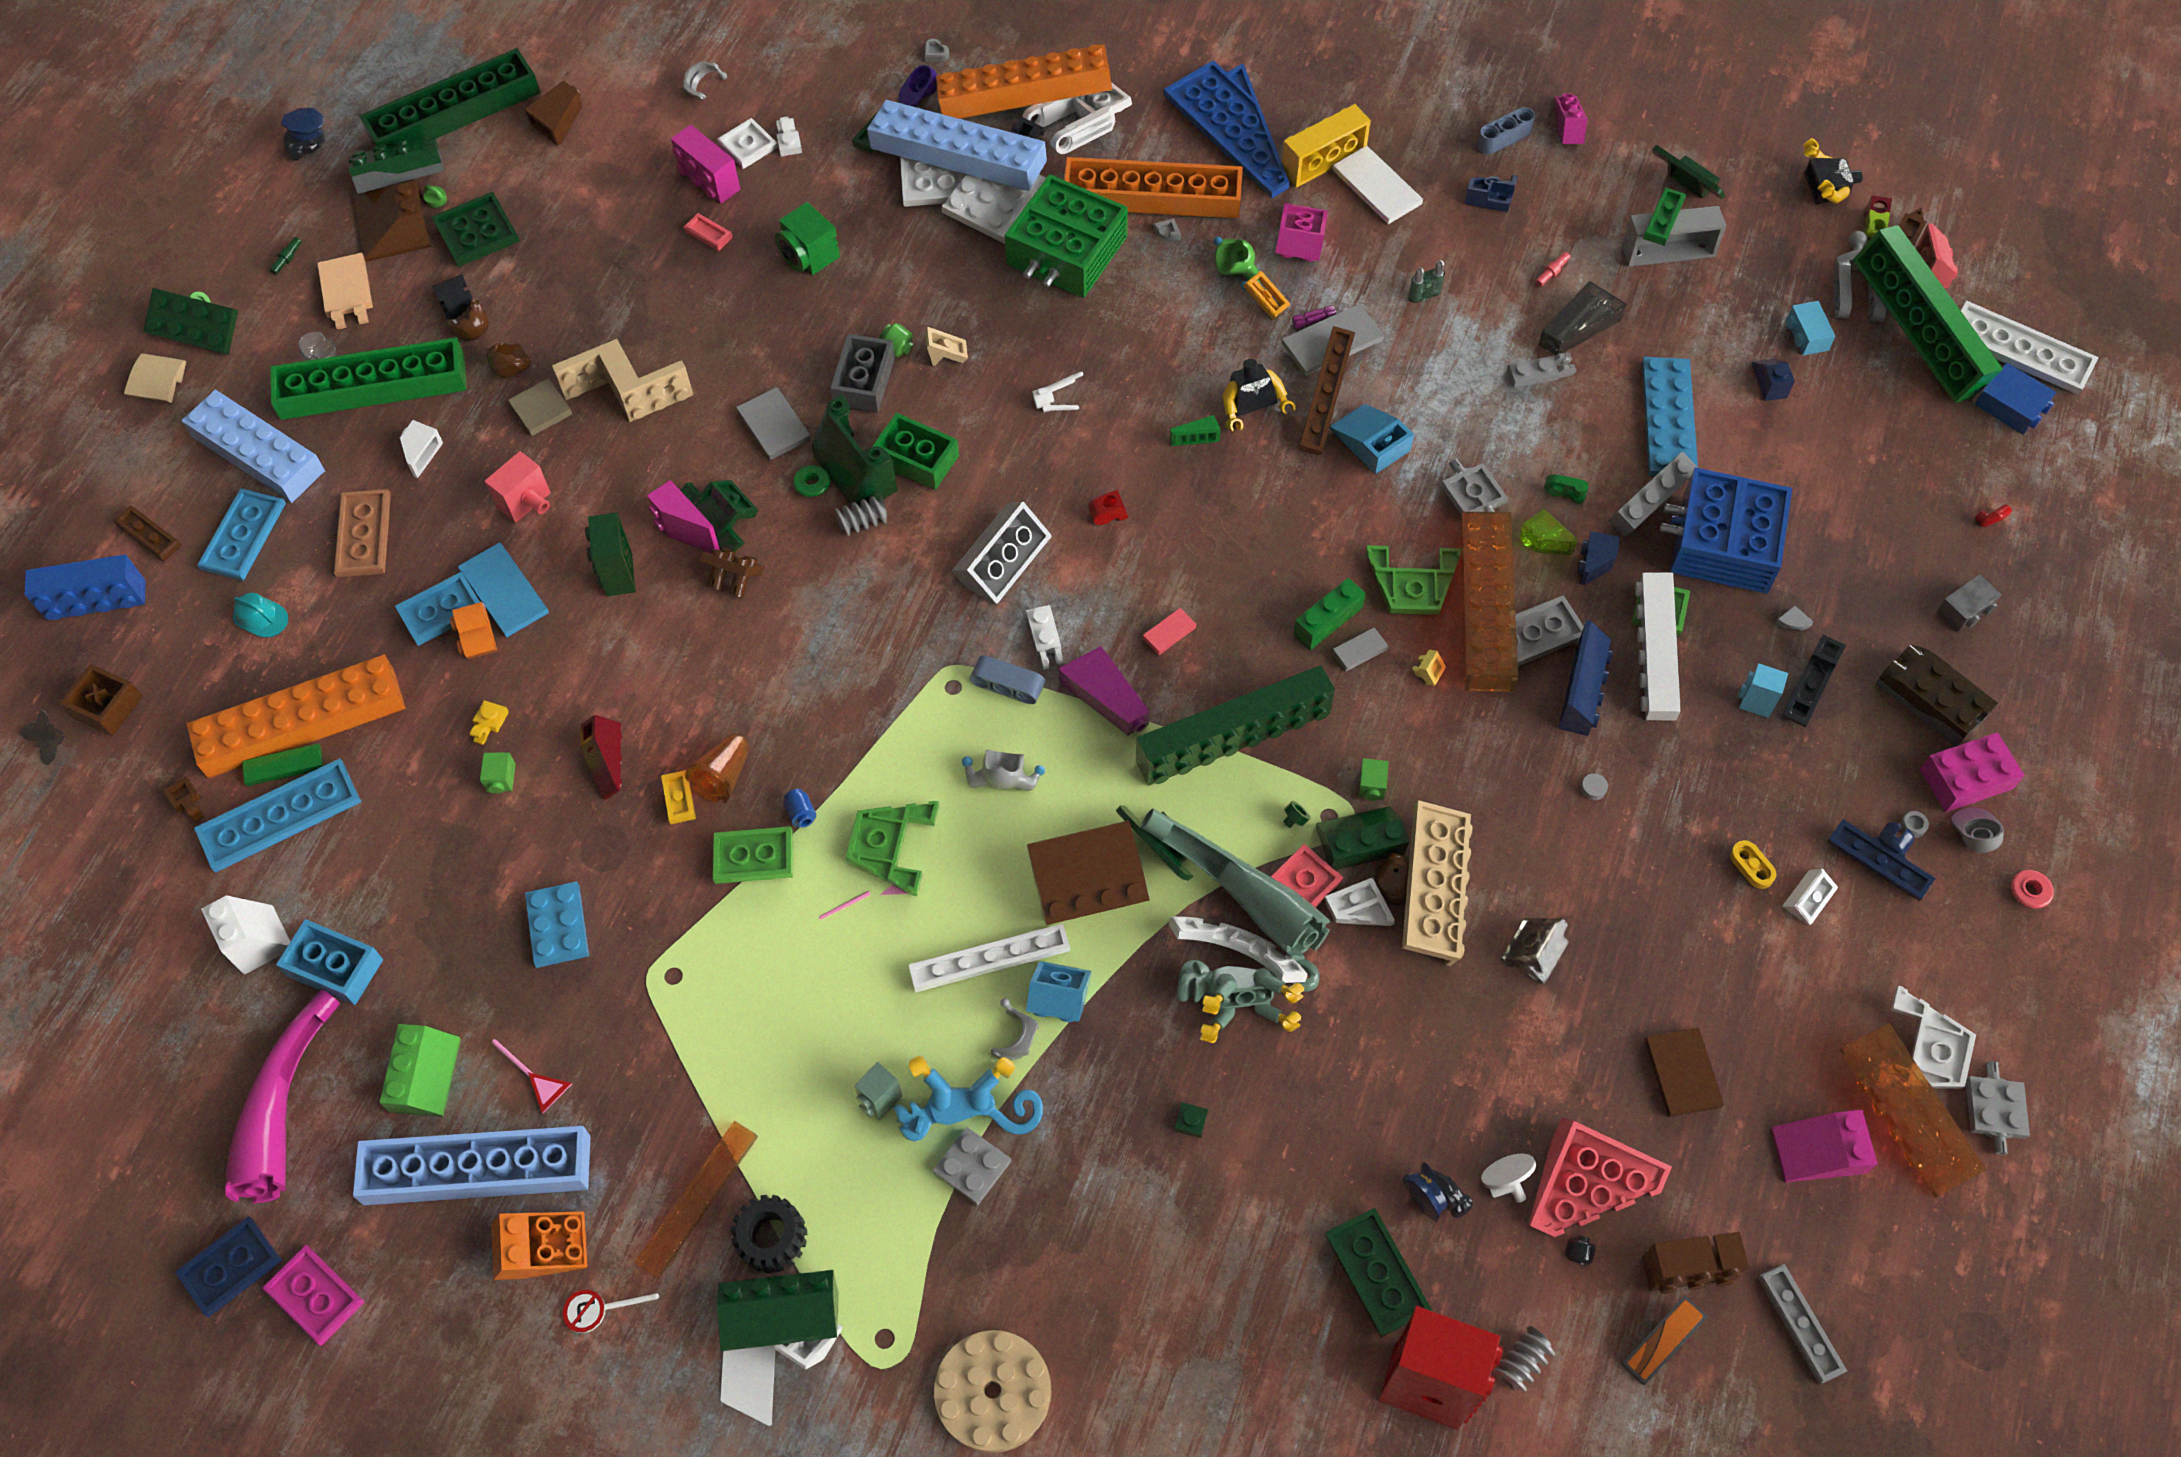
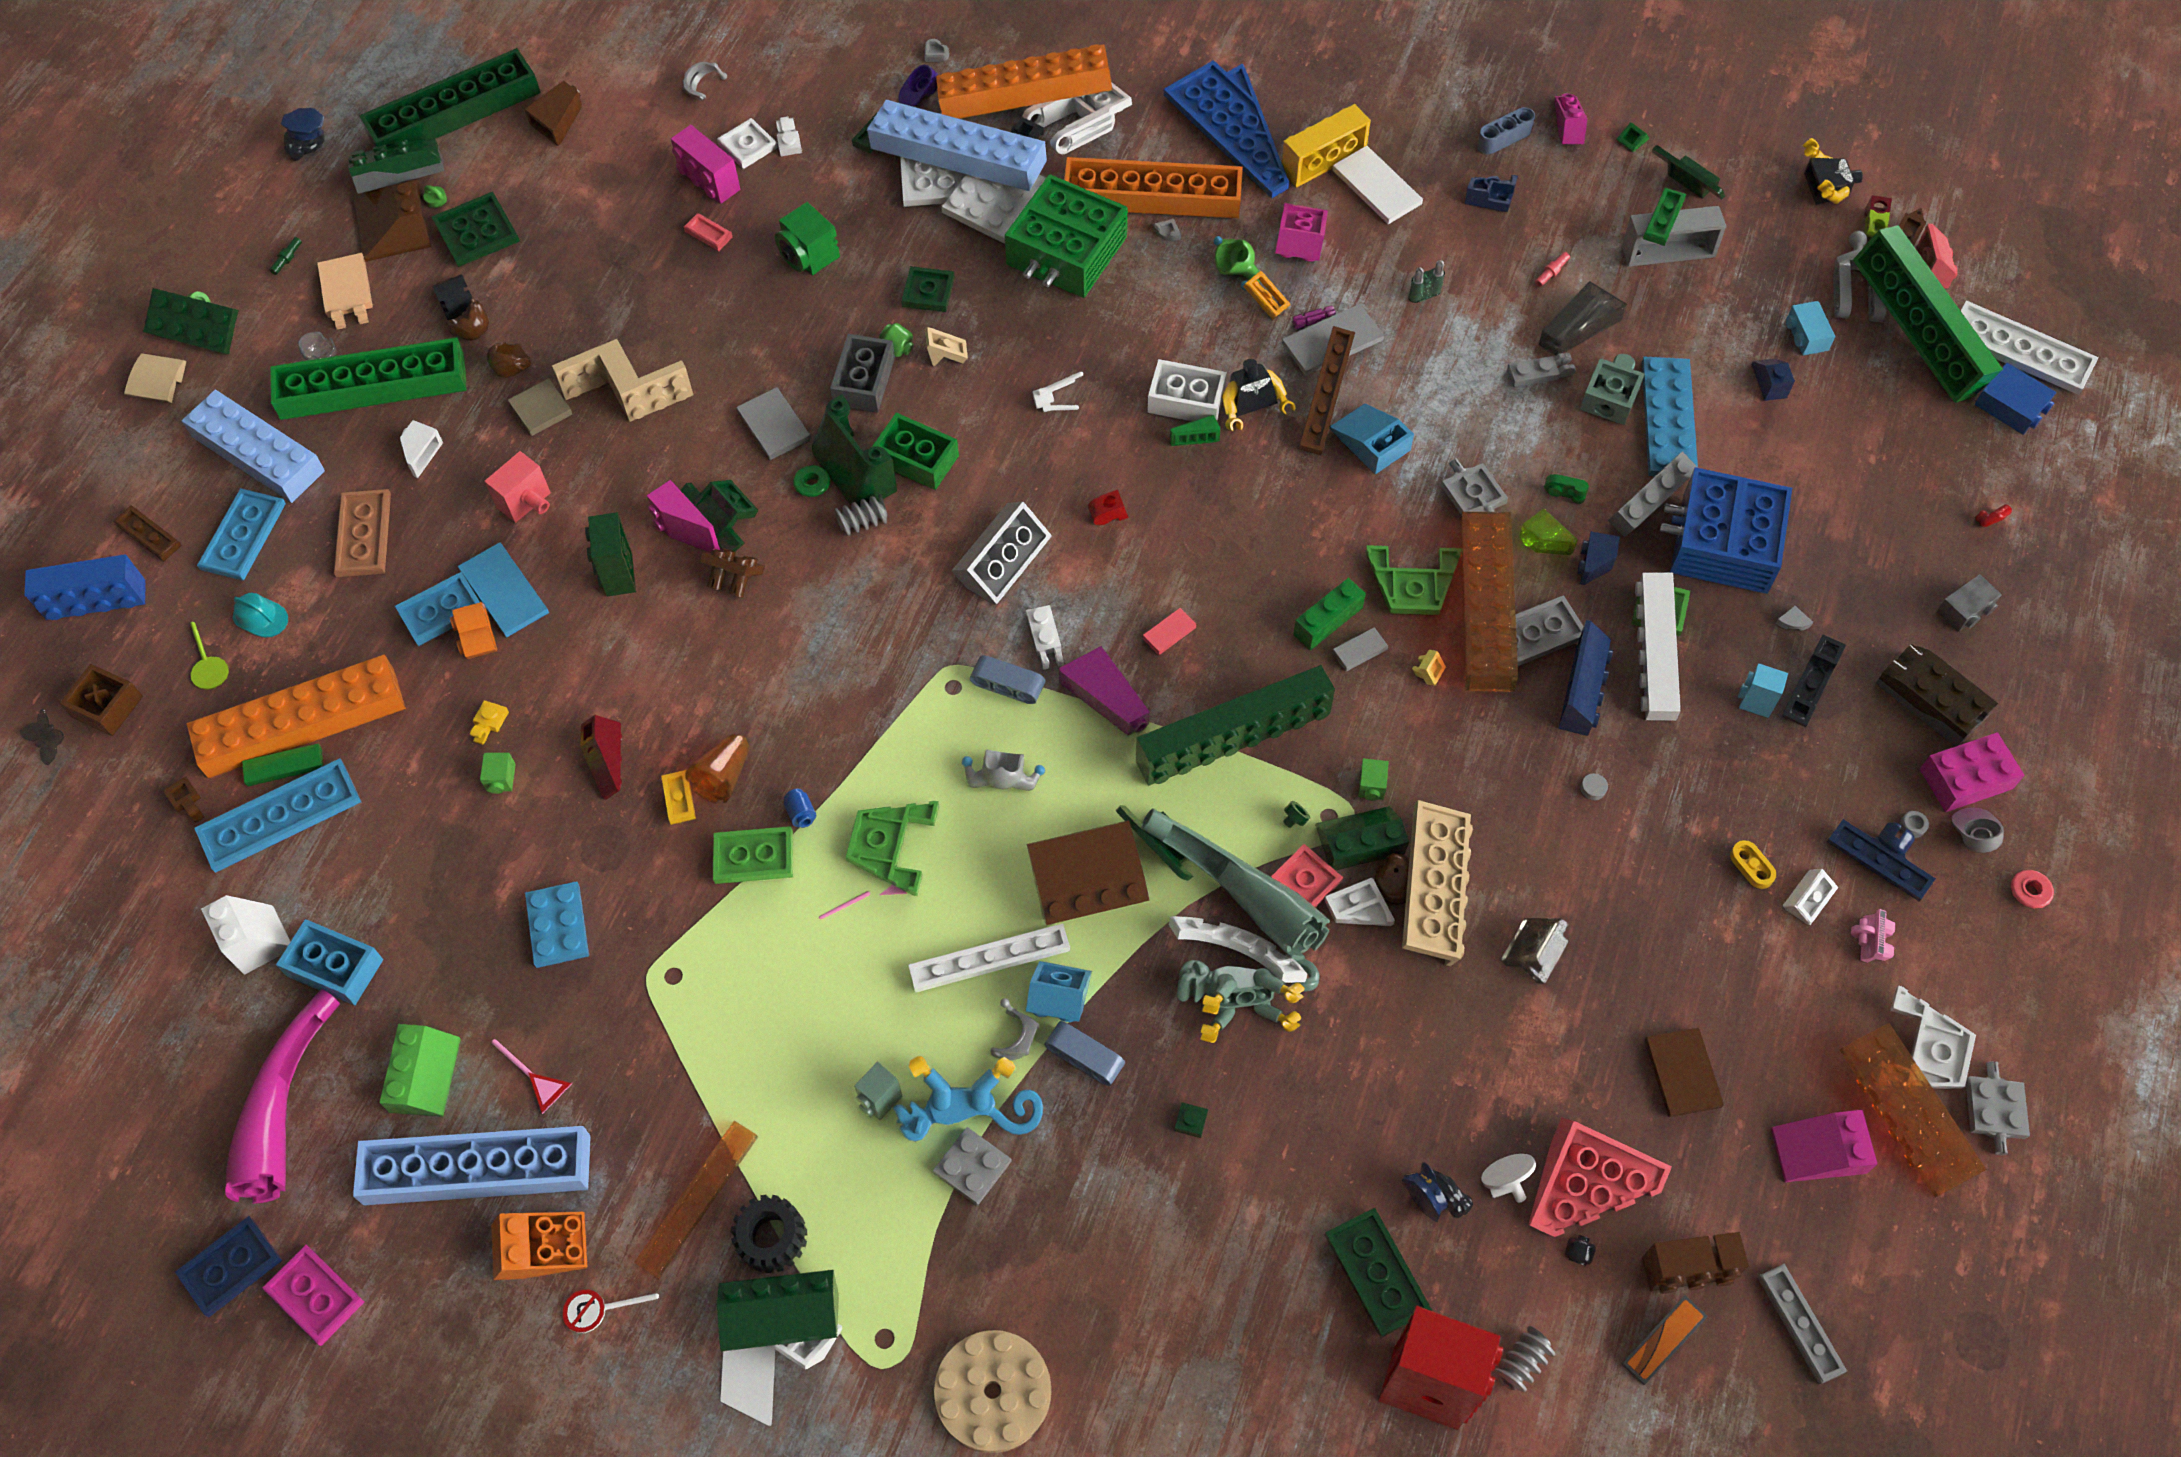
none -> lime piece [190,622,229,690]
none -> dark green plate [901,266,955,312]
none -> sand blue beam [1044,1021,1125,1086]
none -> white brick [1148,359,1227,421]
none -> sand green brick [1580,354,1645,425]
none -> green slope [1616,122,1649,152]
none -> bright pink hips [1851,909,1895,963]

